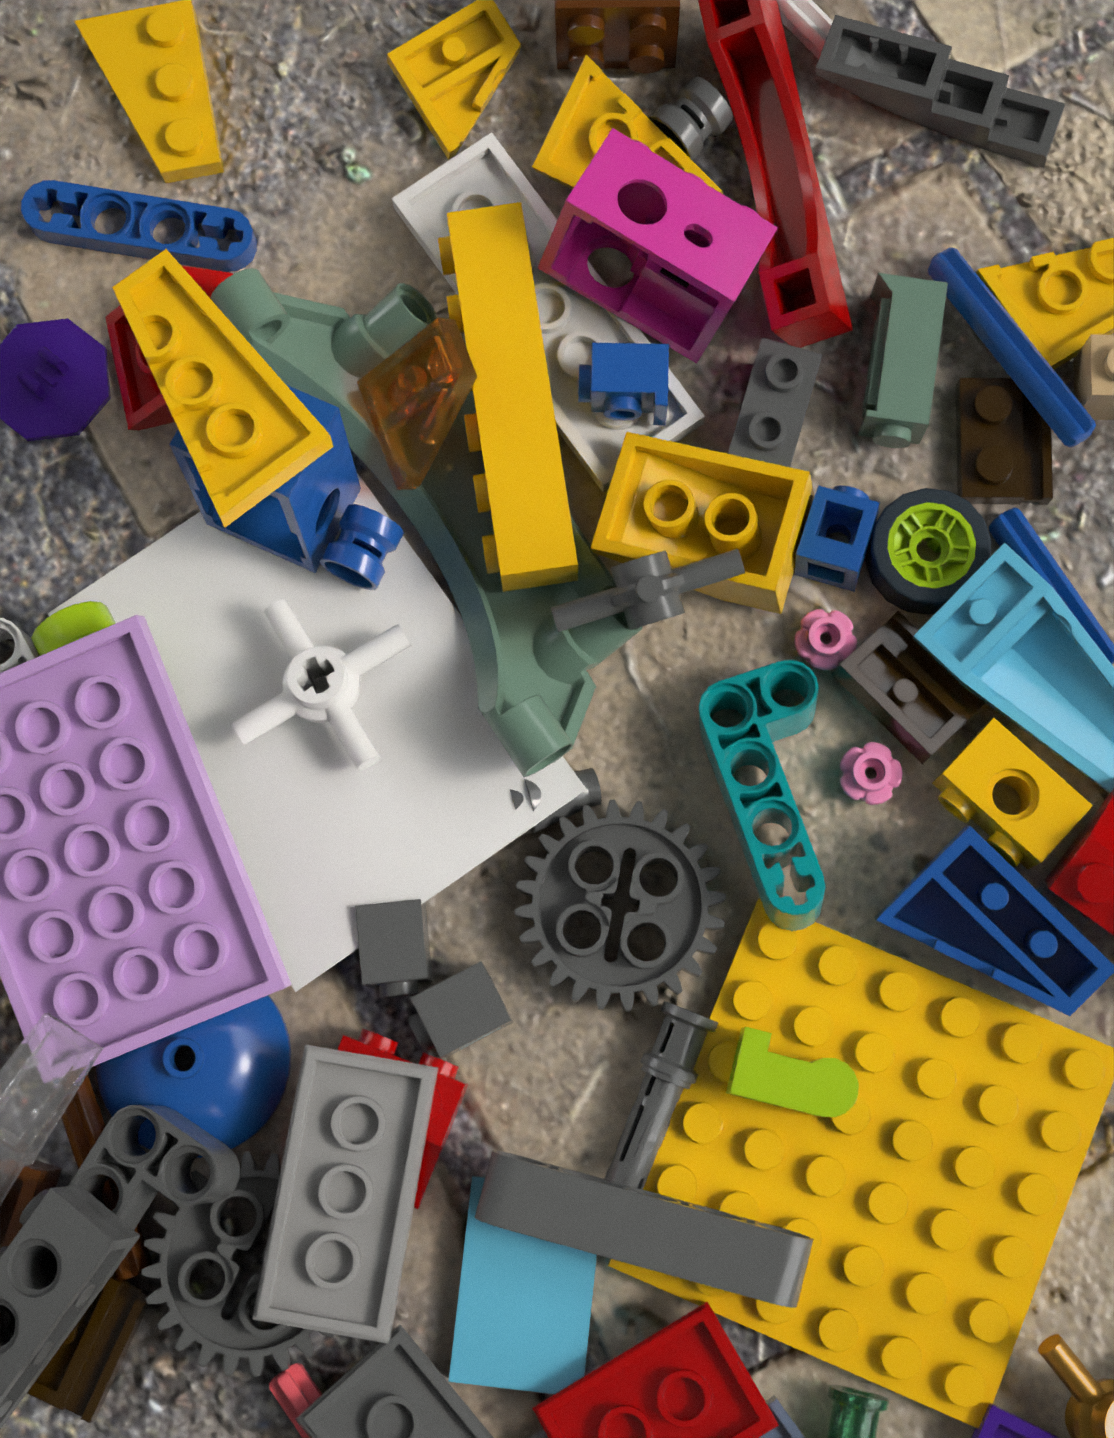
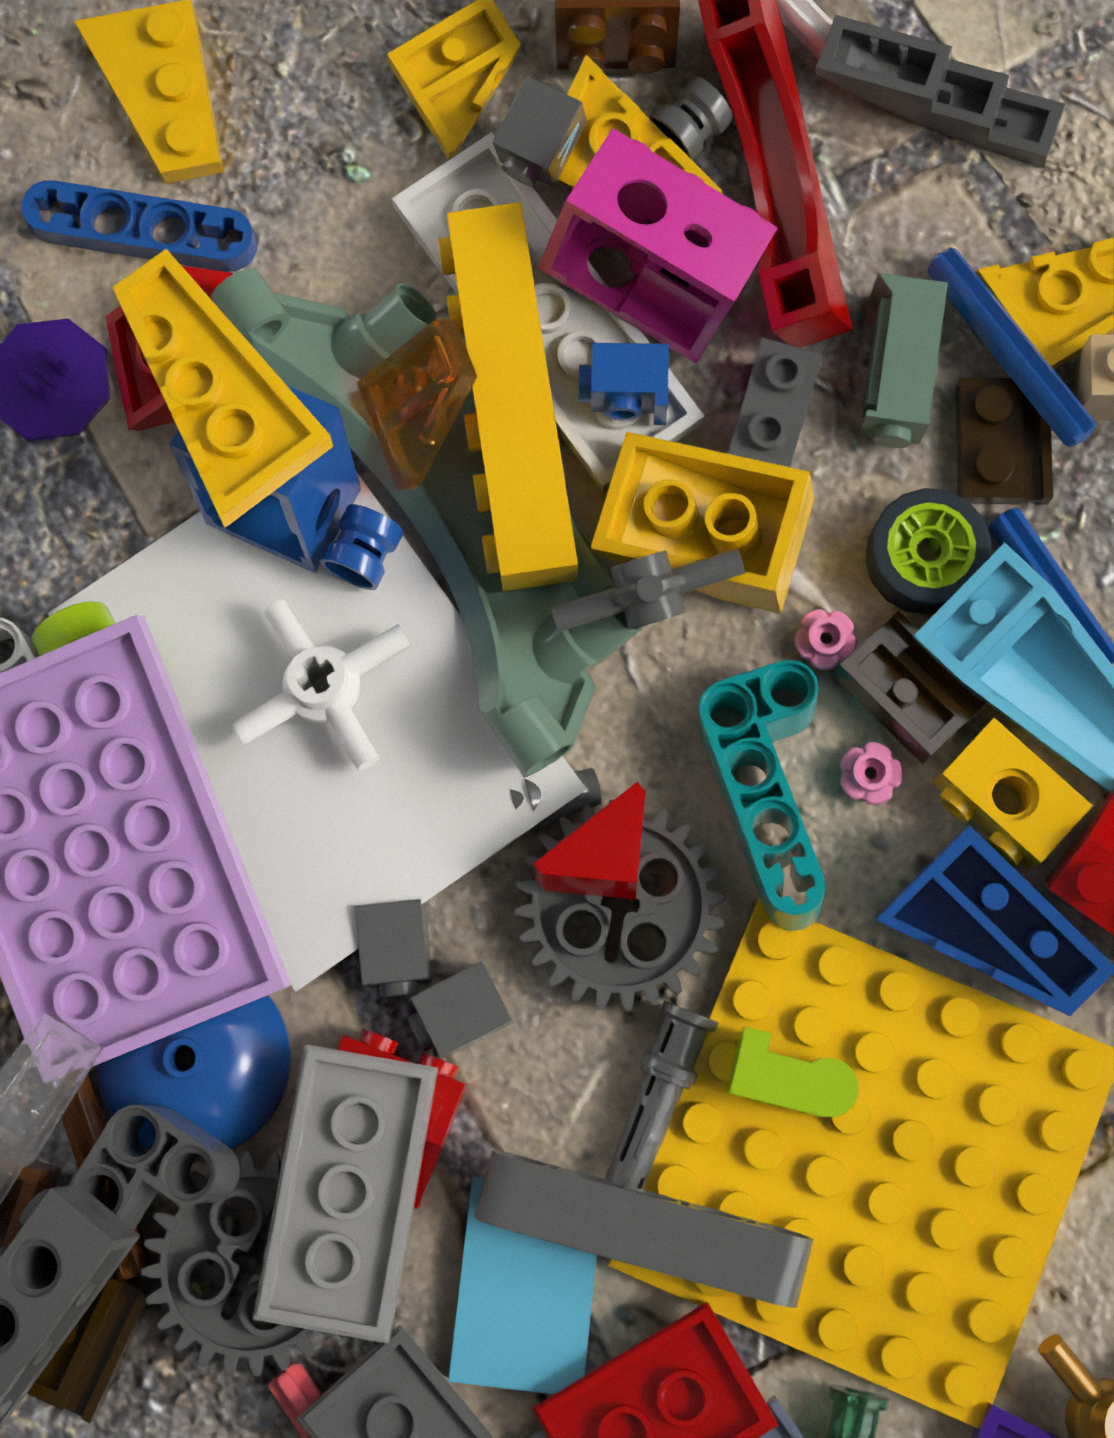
blue brick [795,485,880,592] -> none
none -> dark grey brick [492,75,587,187]
none -> red slope [533,782,646,899]

